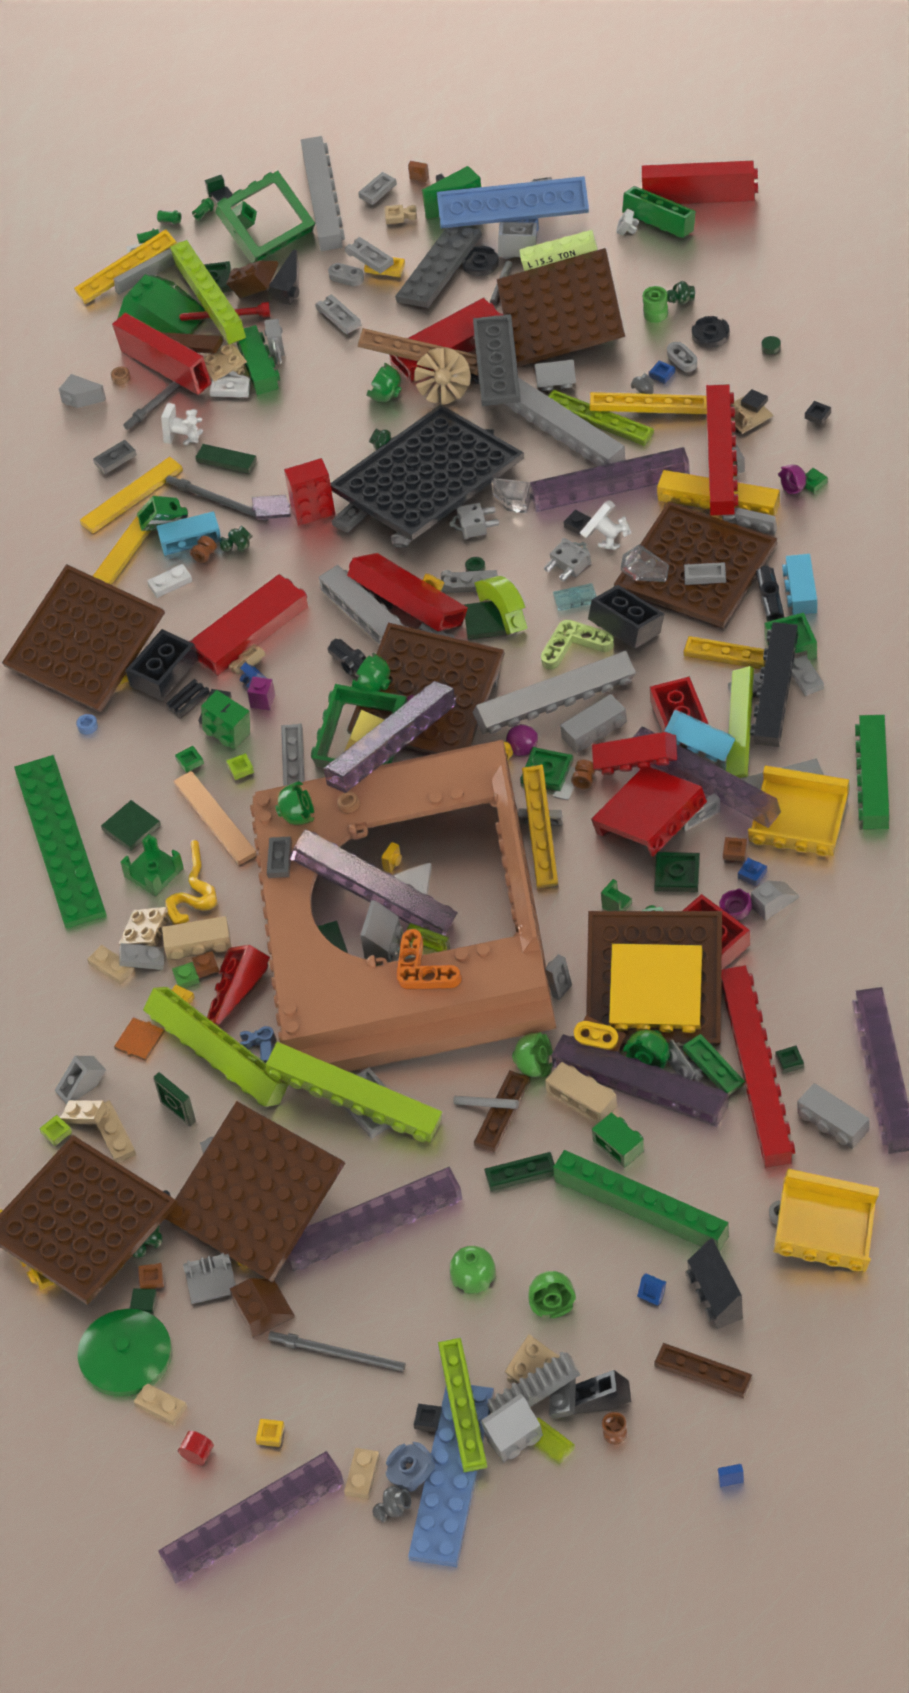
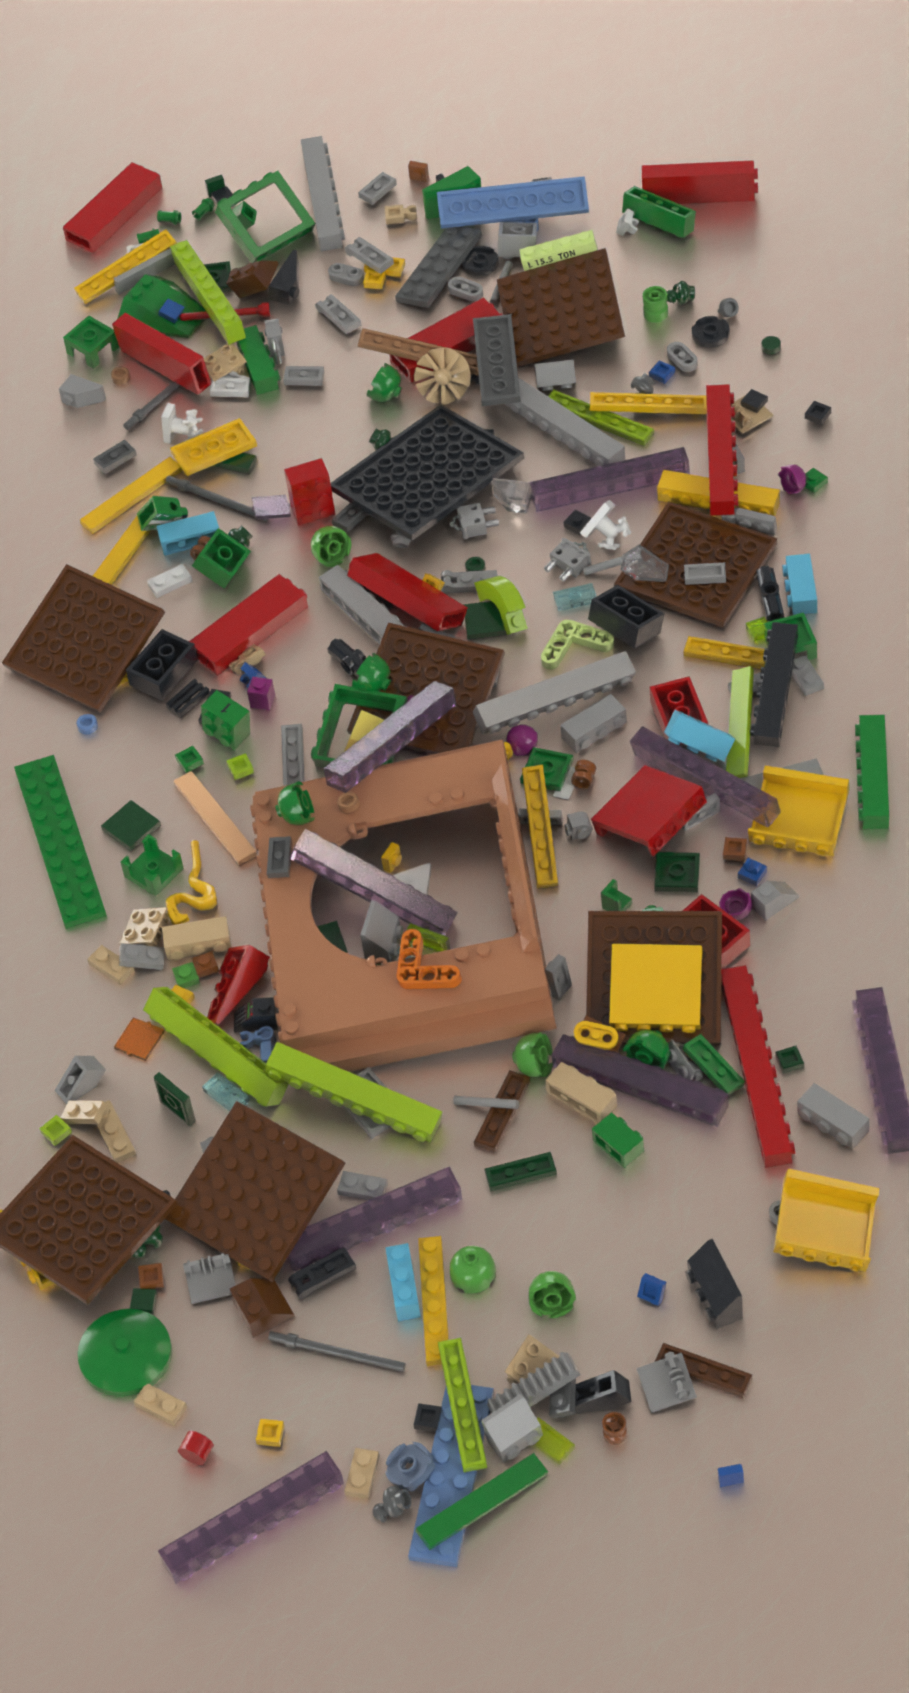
reddish brown tile [161,332,224,354] -> none
green brick [553,1150,729,1252] -> none
red brick [592,732,677,775] -> none
none -> red brick [63,162,162,253]
none -> green panel [63,316,119,369]
none -> blue tile [158,299,184,324]
none -> yellow plate [170,418,257,476]
none -> green brick [192,528,251,589]
none -> clear light blue plate [202,1072,250,1111]
none -> black slope [234,997,279,1033]
none -> light grey plate [283,366,324,386]
none -> black plate [288,1247,356,1299]
none -> bright green cylinder [310,526,352,567]
none -> light grey plate [337,1171,388,1203]
none -> yellow plate [363,270,386,289]
none -> medium azure brick [385,1243,421,1322]
none -> green tile [415,1453,548,1550]
none -> yellow plate [418,1236,449,1366]
none -> light grey plate [448,277,483,301]
none -> light grey plate [564,811,593,840]
none -> light grey bar [583,551,643,575]
none -> light grey hinge [636,1352,697,1413]
none -> dark grey tile [717,298,739,318]
none -> clear neon green tile [745,616,768,642]

